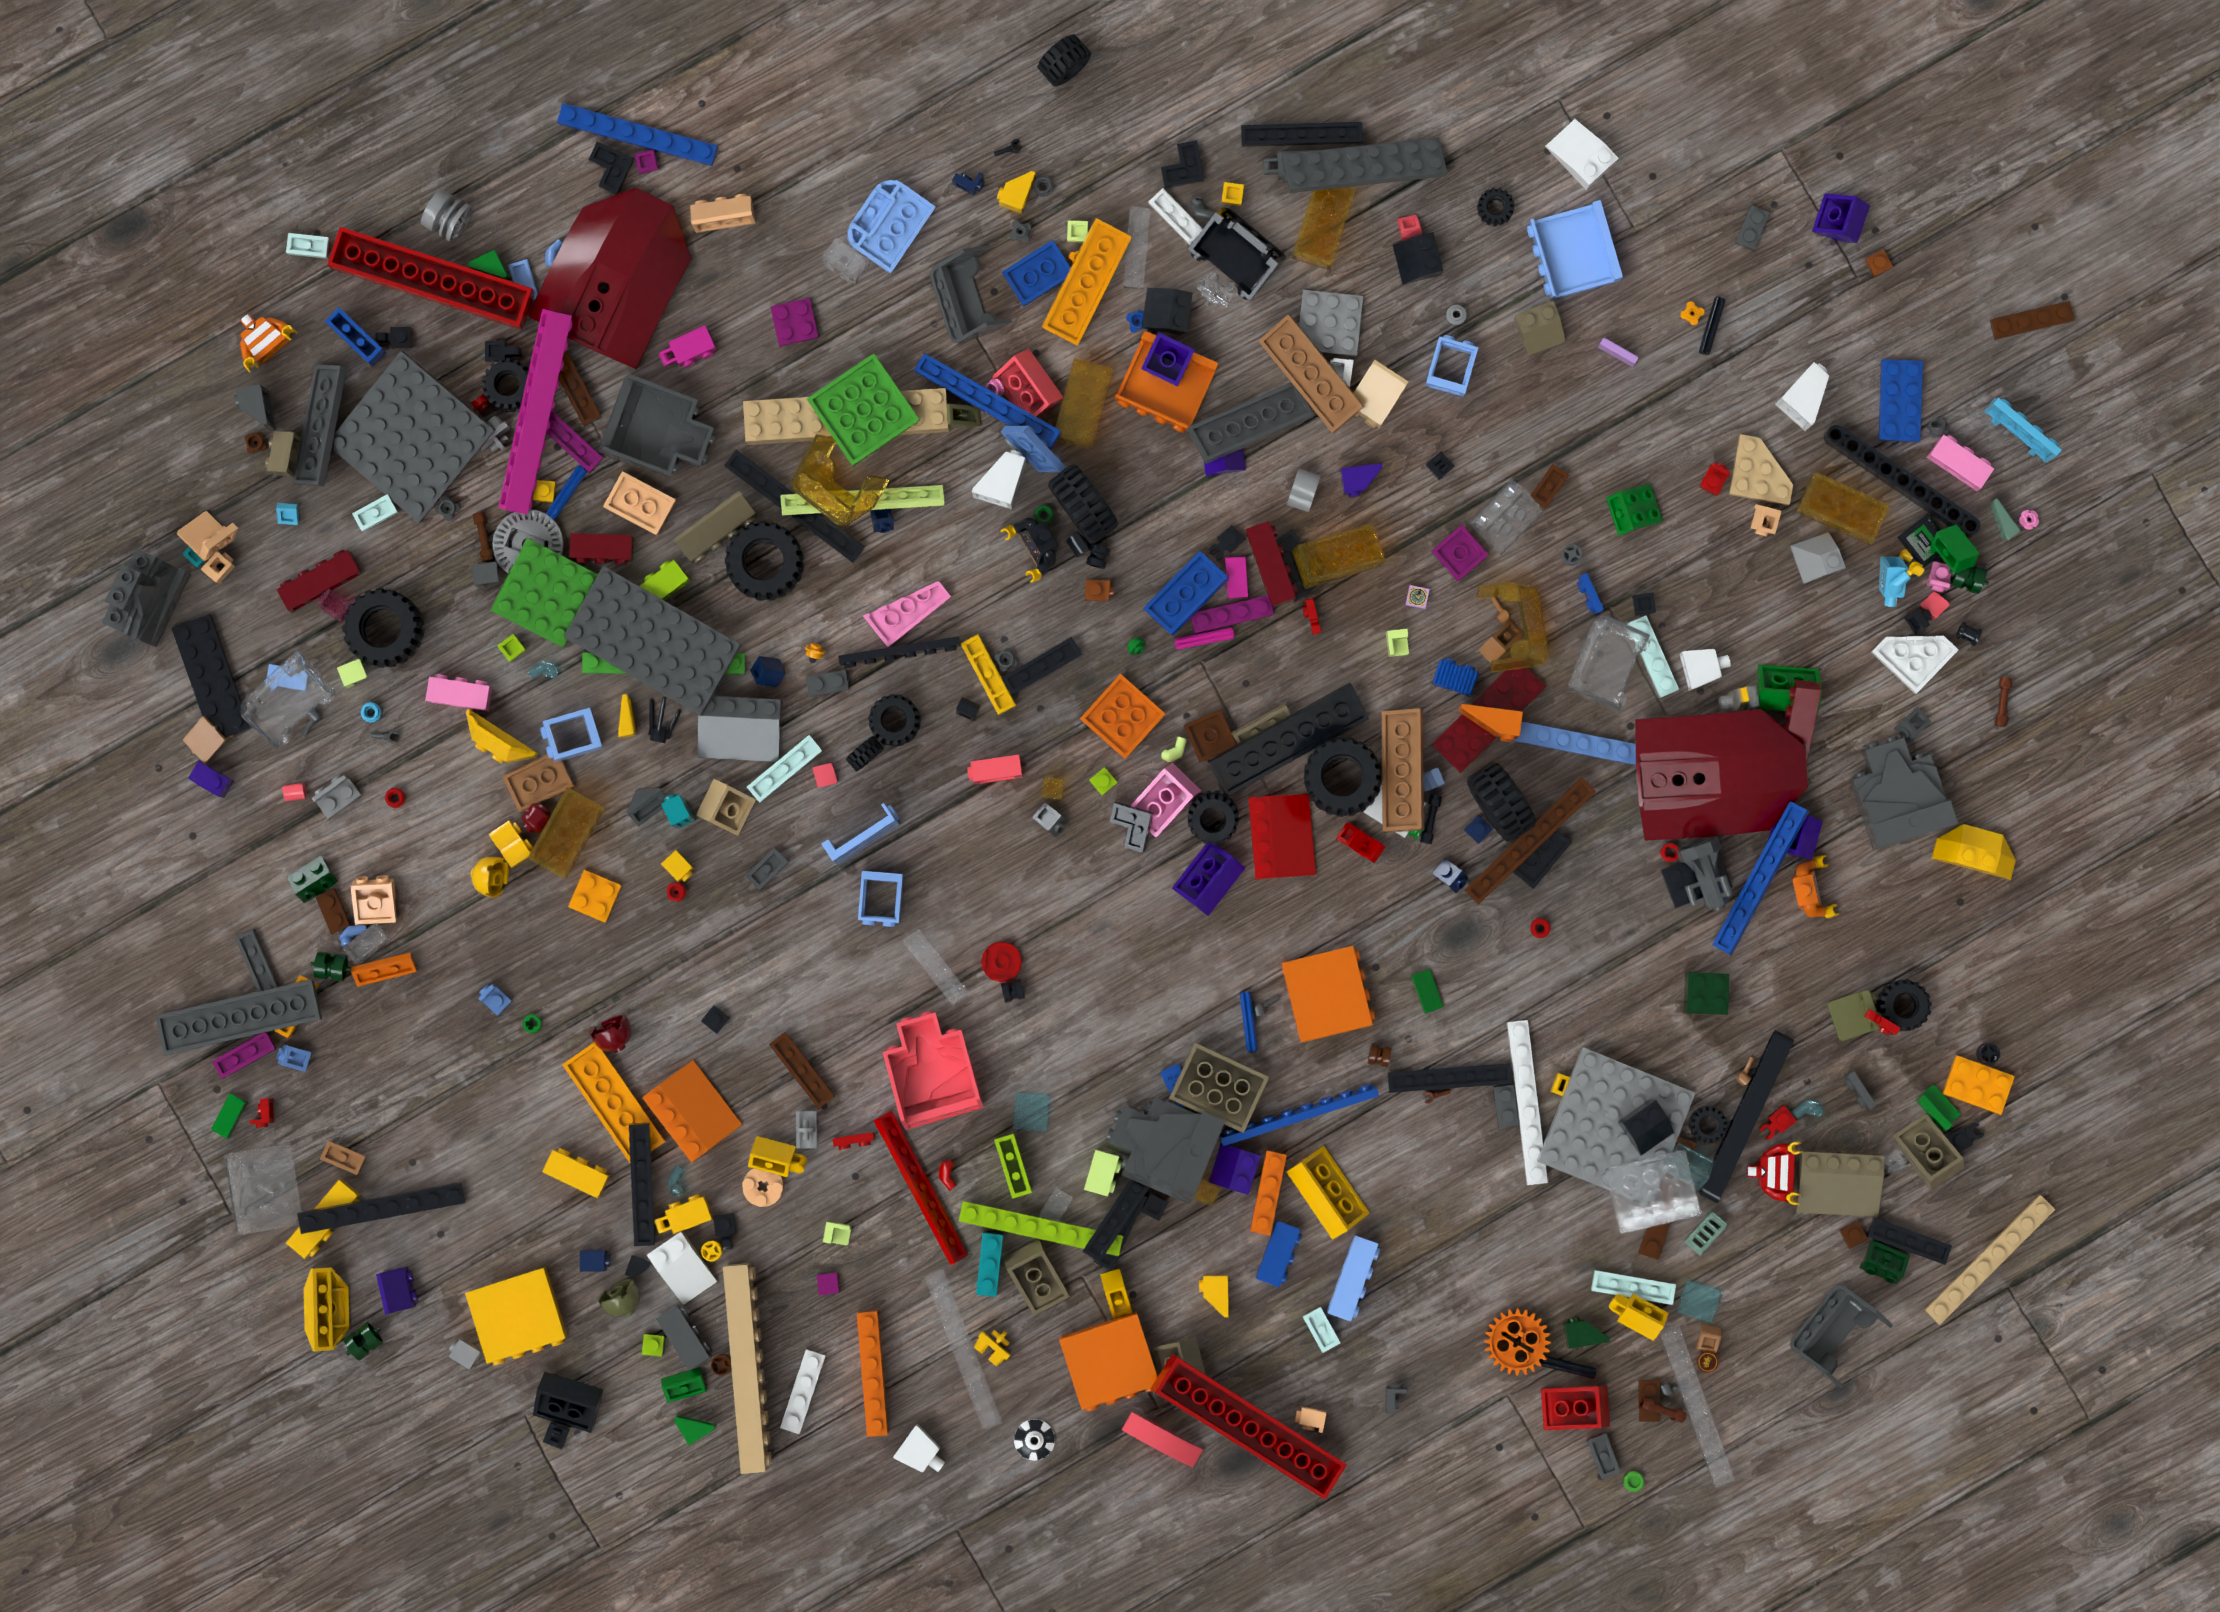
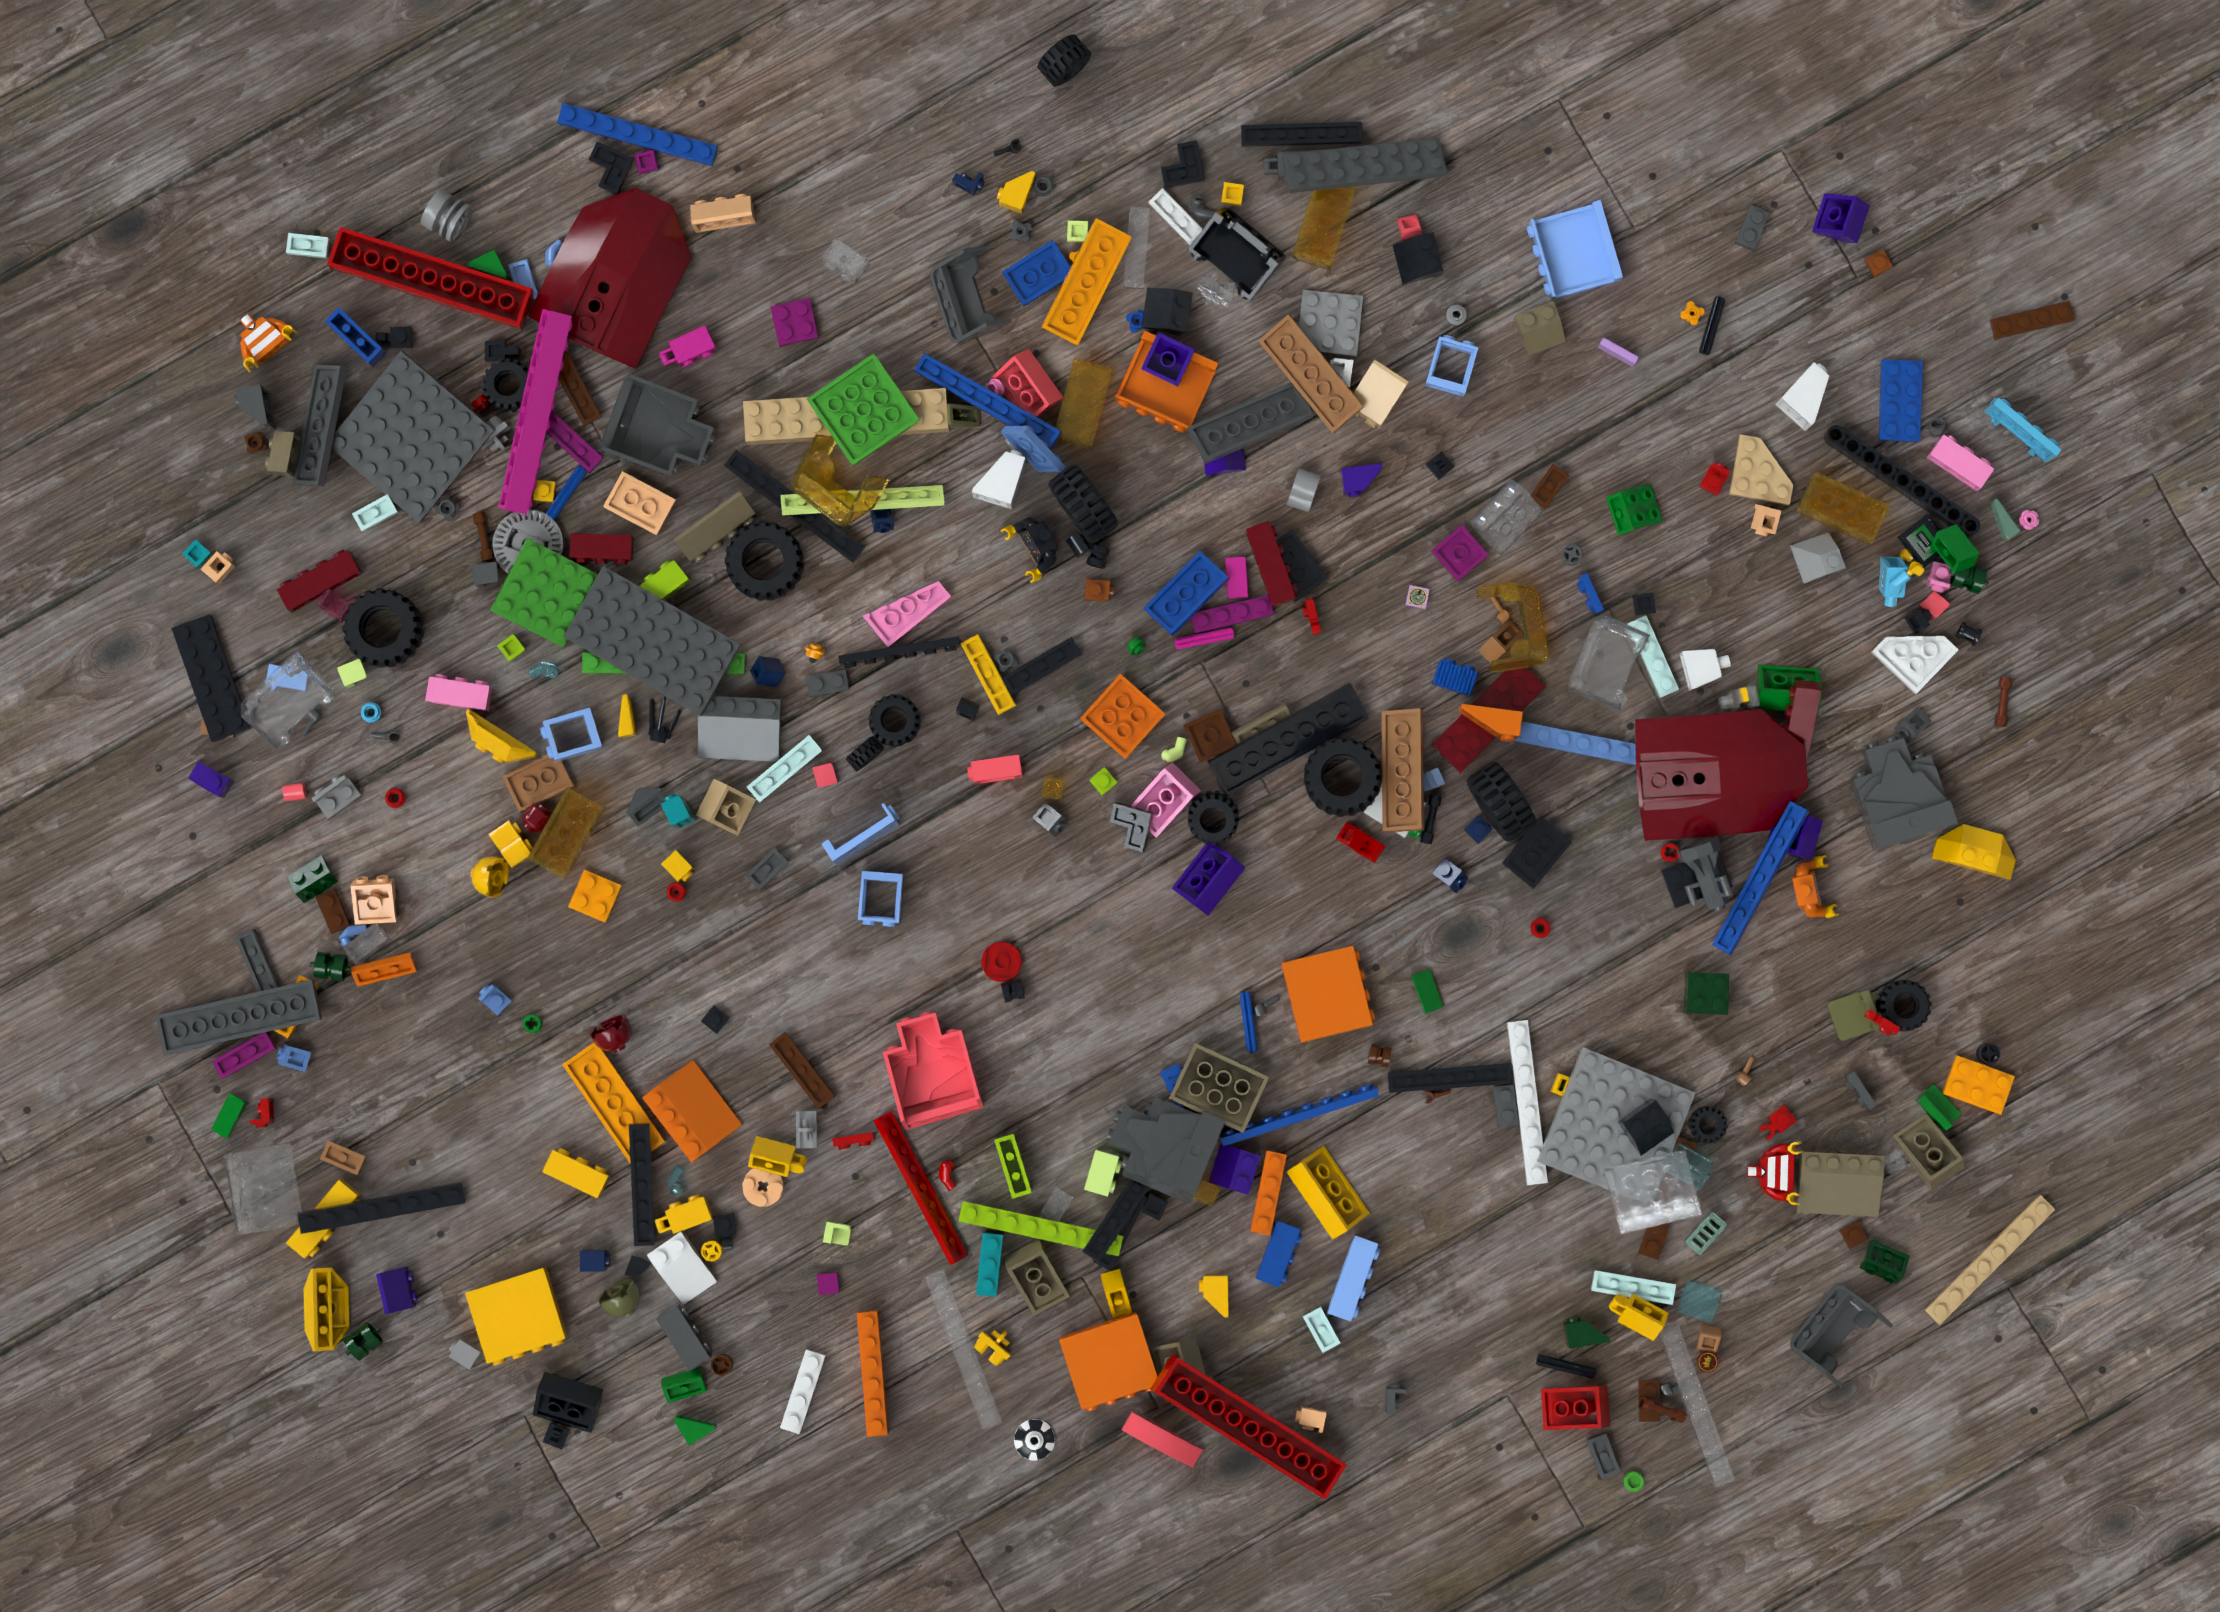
dark grey panel [102,549,191,647] -> none
light nougat bracket [177,511,238,562] -> none
piece [183,715,227,764] -> none
medium azure plate [276,503,300,525] -> none
lime plate [642,1333,665,1357] -> none
tan brick [723,1263,772,1474] -> none
light blue plate [847,180,936,274] -> none
white torso [893,1424,945,1472] -> none
clear plate [903,929,969,1006] -> none
clear light blue piece [1013,1092,1049,1132] -> none
green plate [1034,505,1054,525] -> none
black plate [1209,525,1245,561] -> none
red slope [1248,794,1316,880] -> none
clear yellow brick [1292,523,1386,589] -> none
yellowish green panel [1386,629,1409,657] -> none
reddish brown plate [1464,777,1596,905] -> none
black tyre [1477,188,1514,227] -> none
orange gear [1484,1309,1551,1376] -> none
white slope [1545,119,1618,190] -> none
black beam [1698,1030,1794,1203] -> none
clear light blue arm [1791,1101,1824,1119] -> none
black plate [1867,1217,1952,1265] -> none
black plate [1945,1123,1984,1152] -> none

